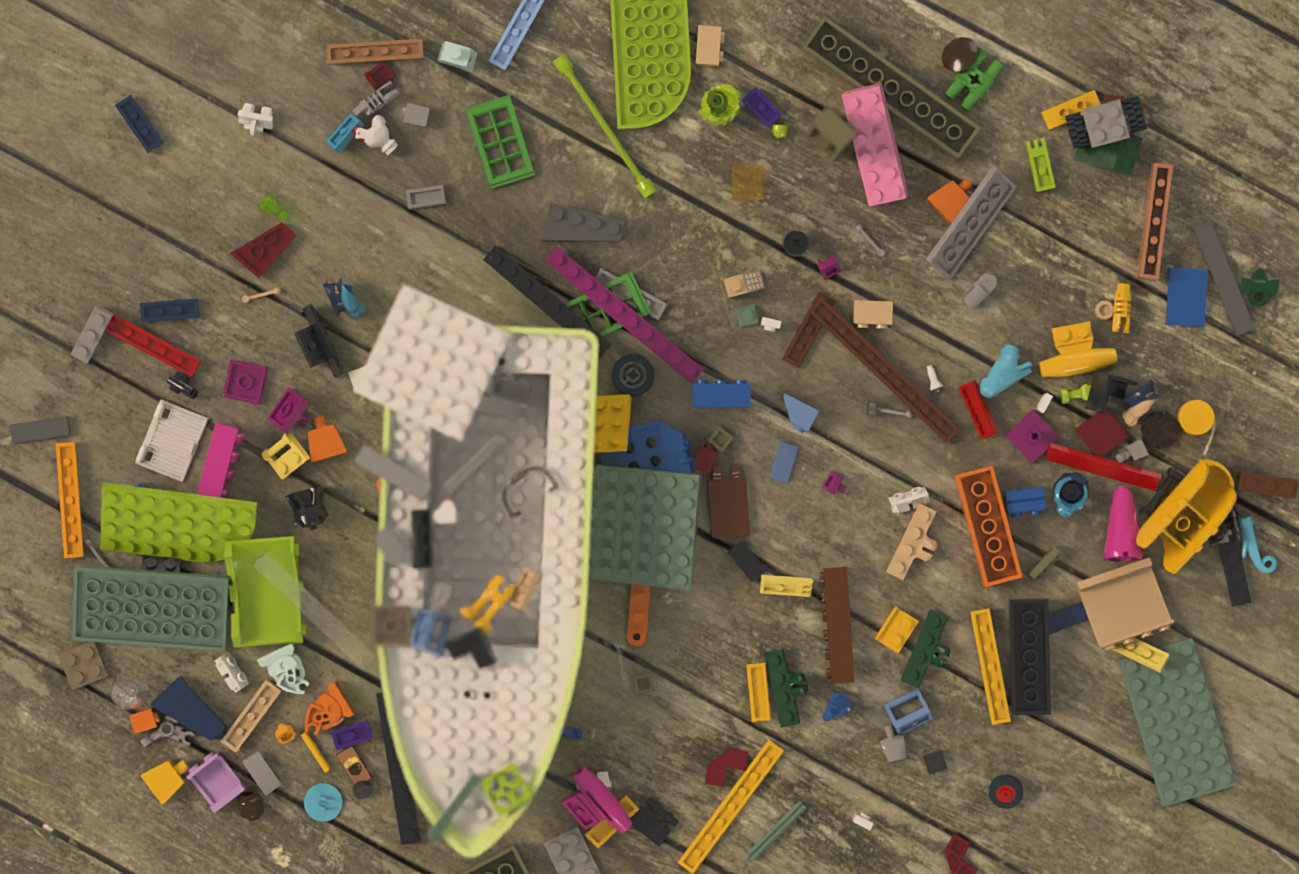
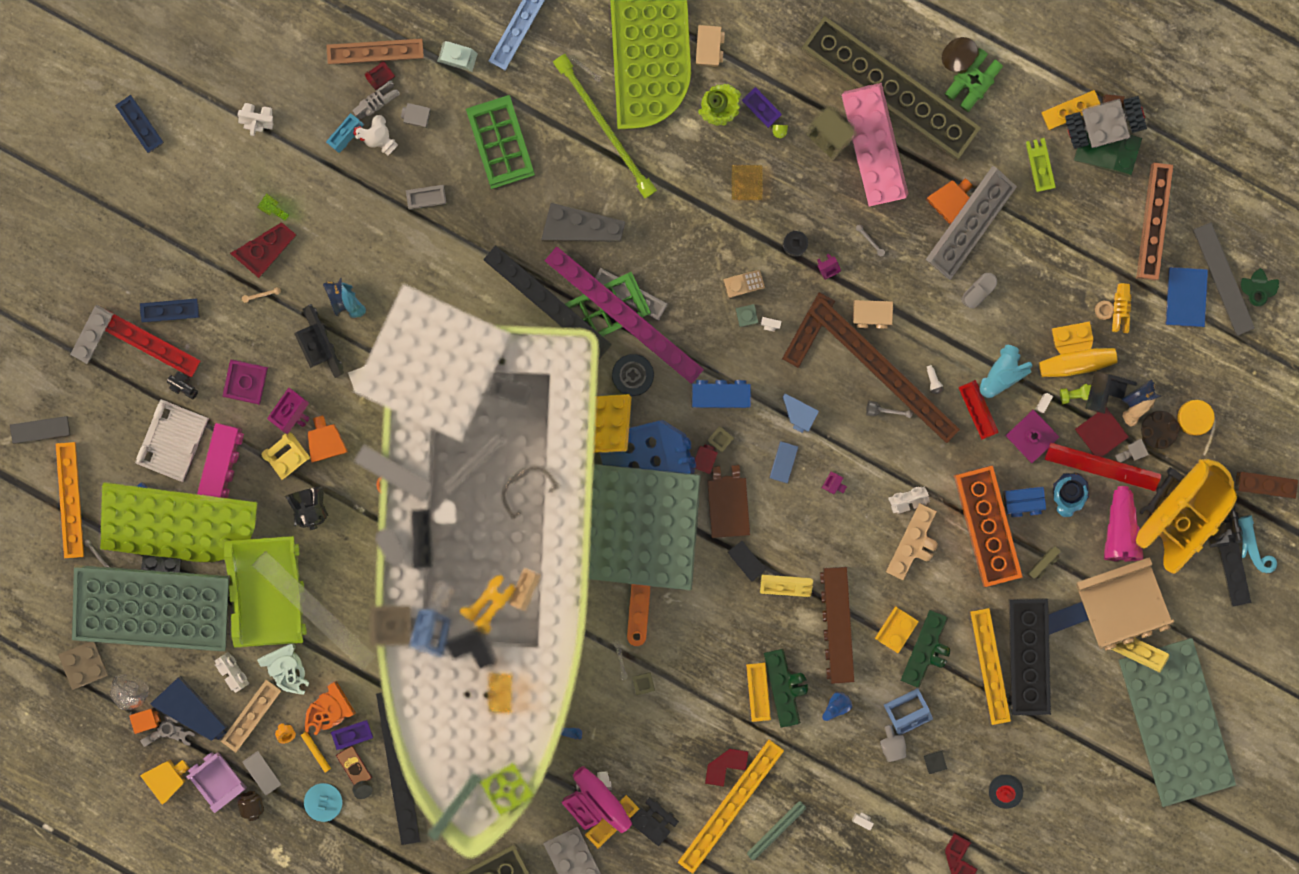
none -> clear yellow hinge [487,672,513,713]

